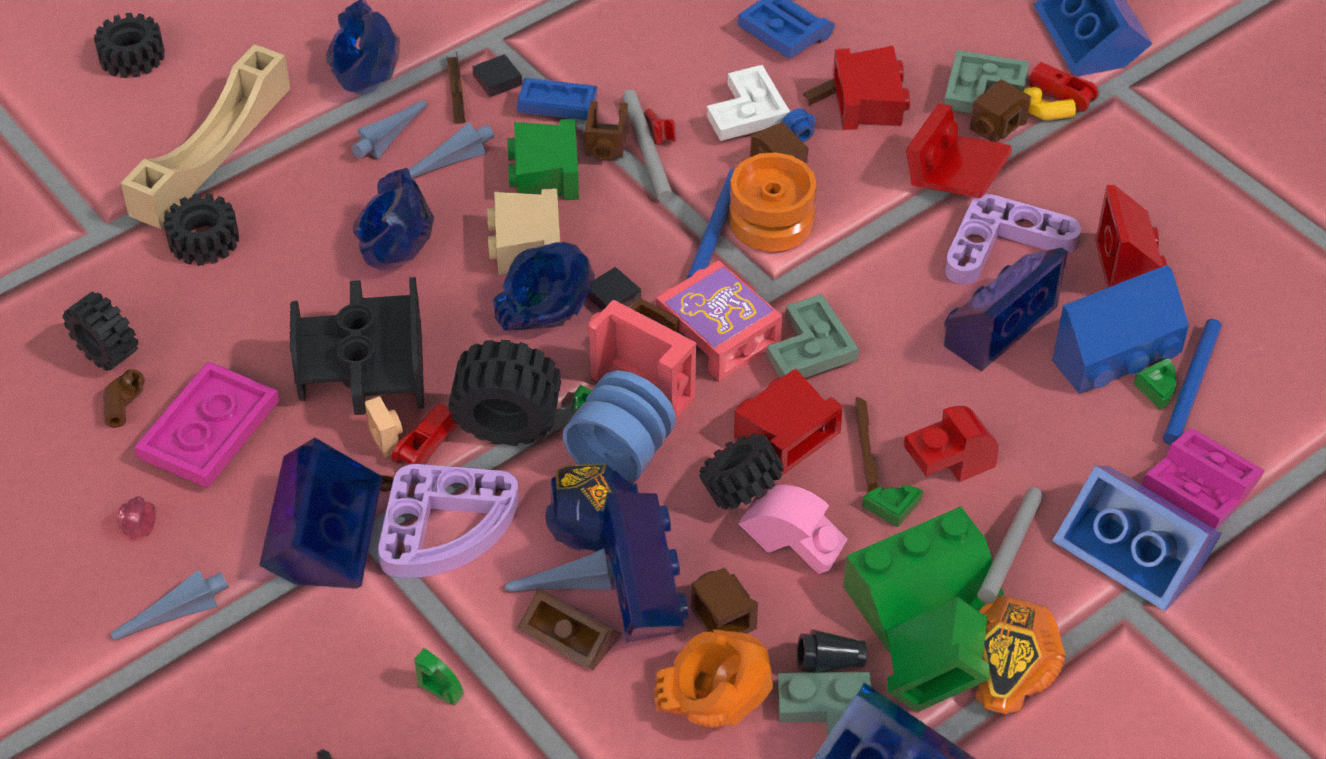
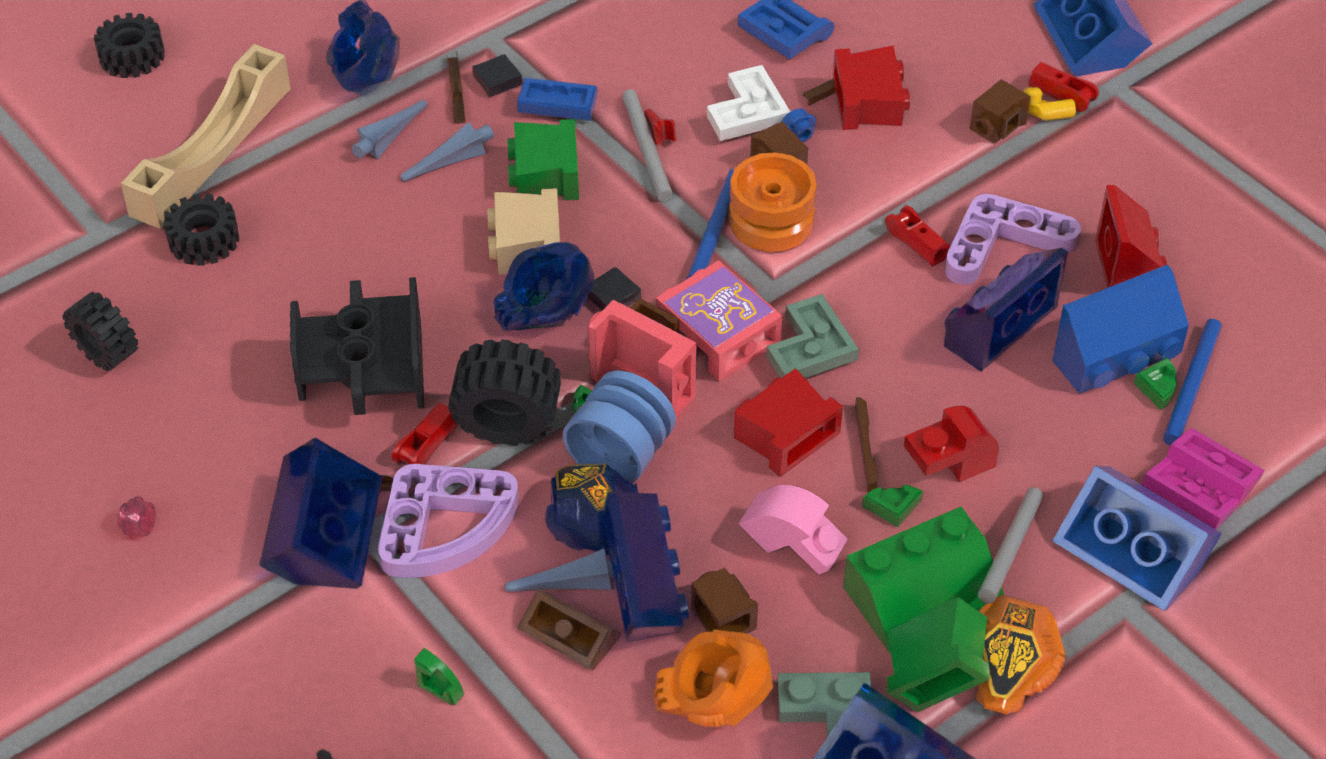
reddish brown arm [103,369,145,428] -> none
sand blue piece [111,569,229,640] -> none
dark pink plate [134,361,279,489] -> none
clear blue helmet [353,168,434,270] -> none
light nougat plate [364,396,403,458] -> none
reddish brown window [584,101,628,160] -> none
black tyre [699,433,784,509] -> none
black cone [797,629,867,673] -> none
red bracket [906,103,1012,198] -> none
sand green plate [944,50,1029,114] -> none
none -> red bar [885,205,950,267]

